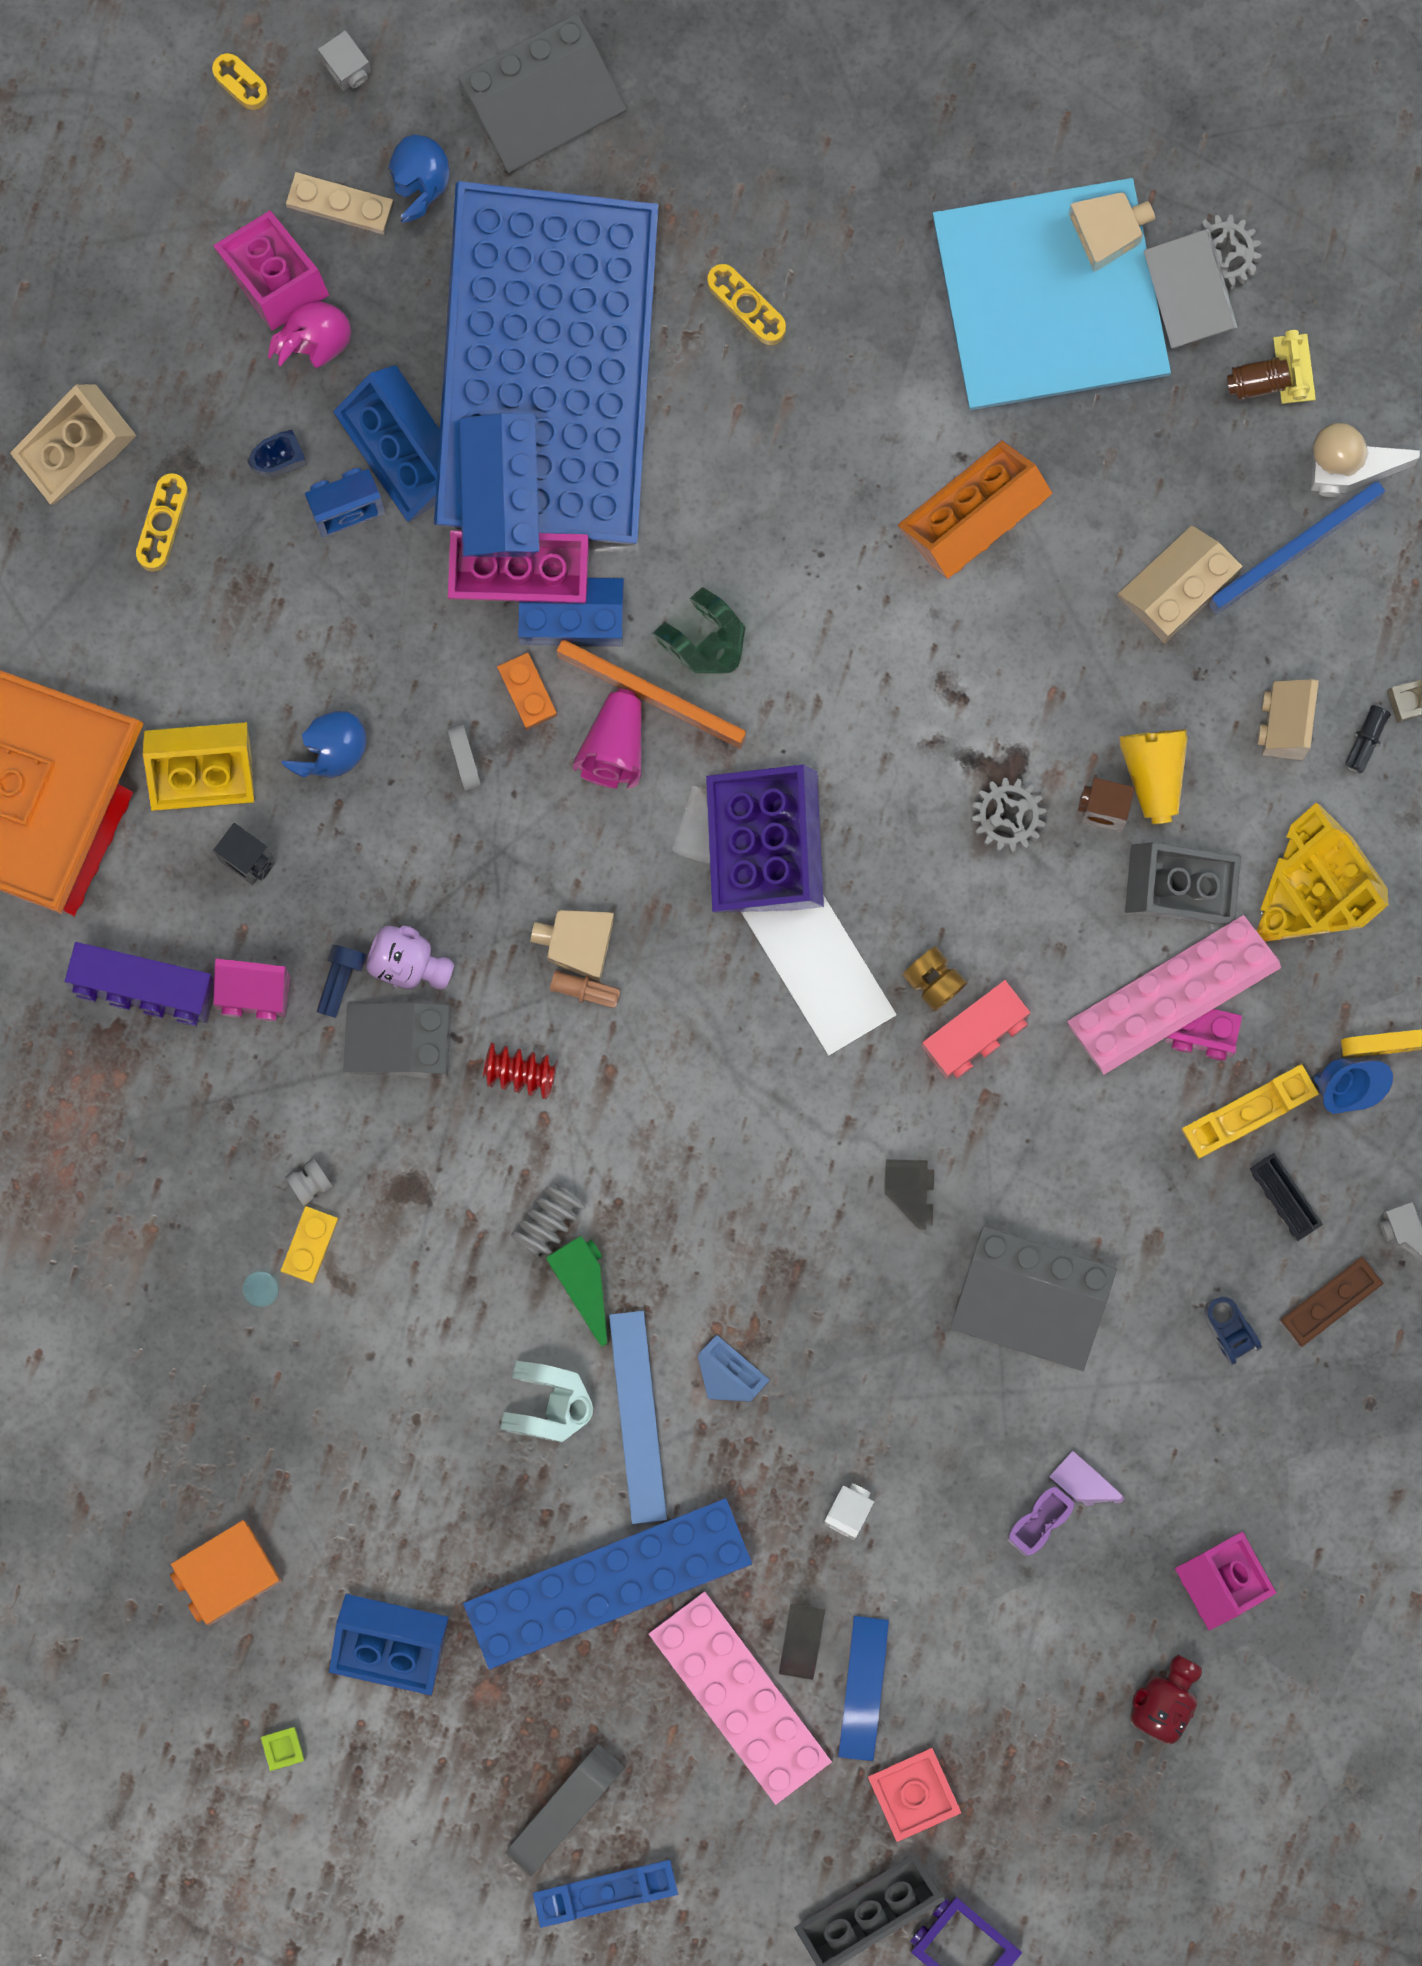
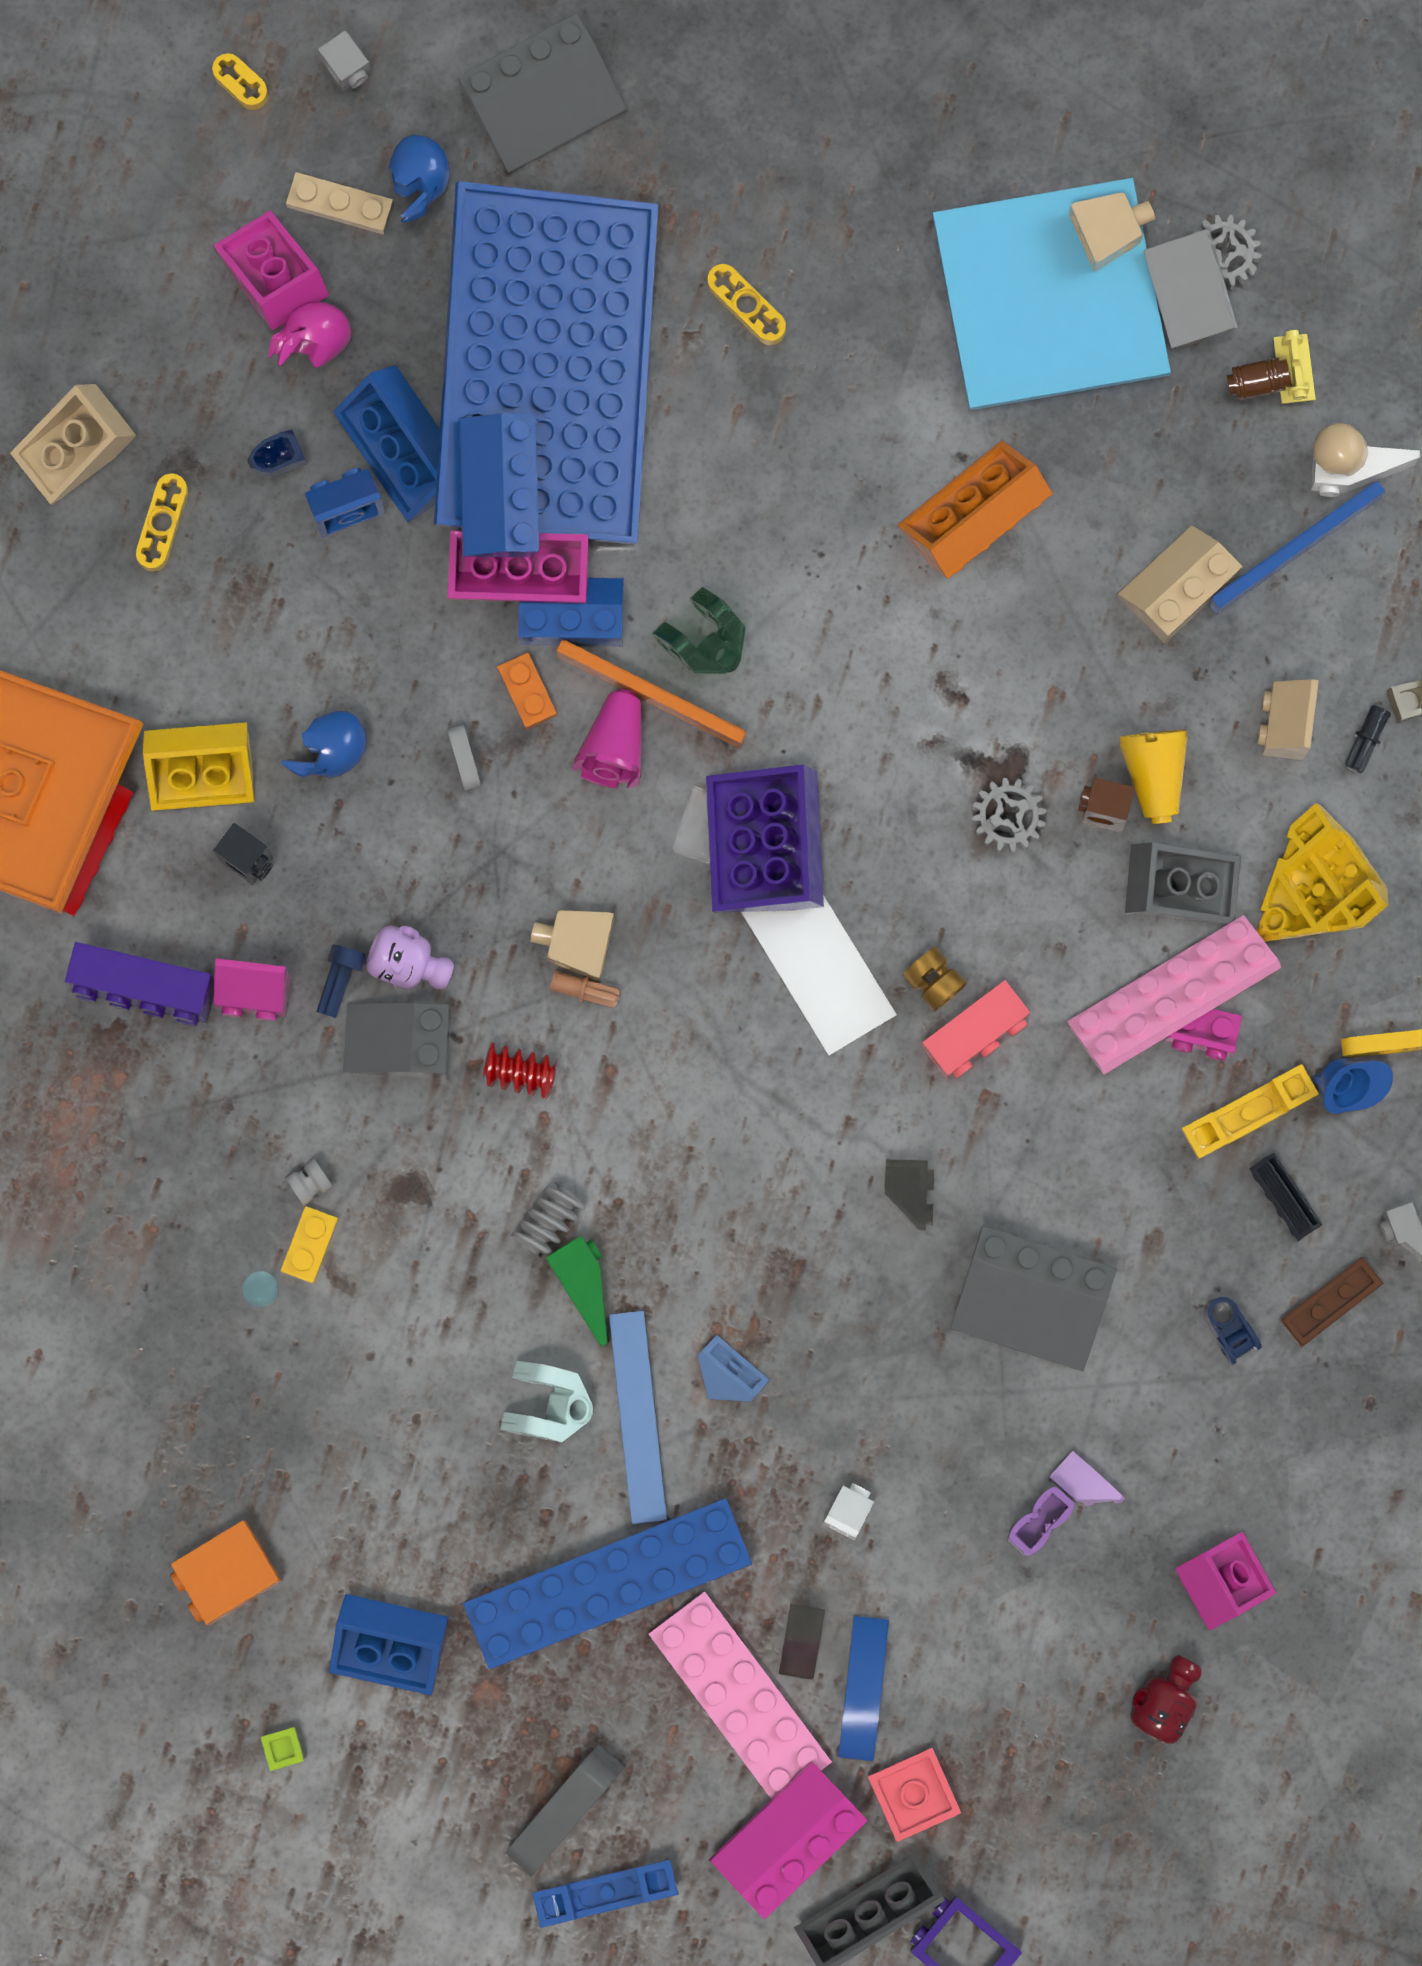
none -> dark pink slope [709,1761,868,1920]

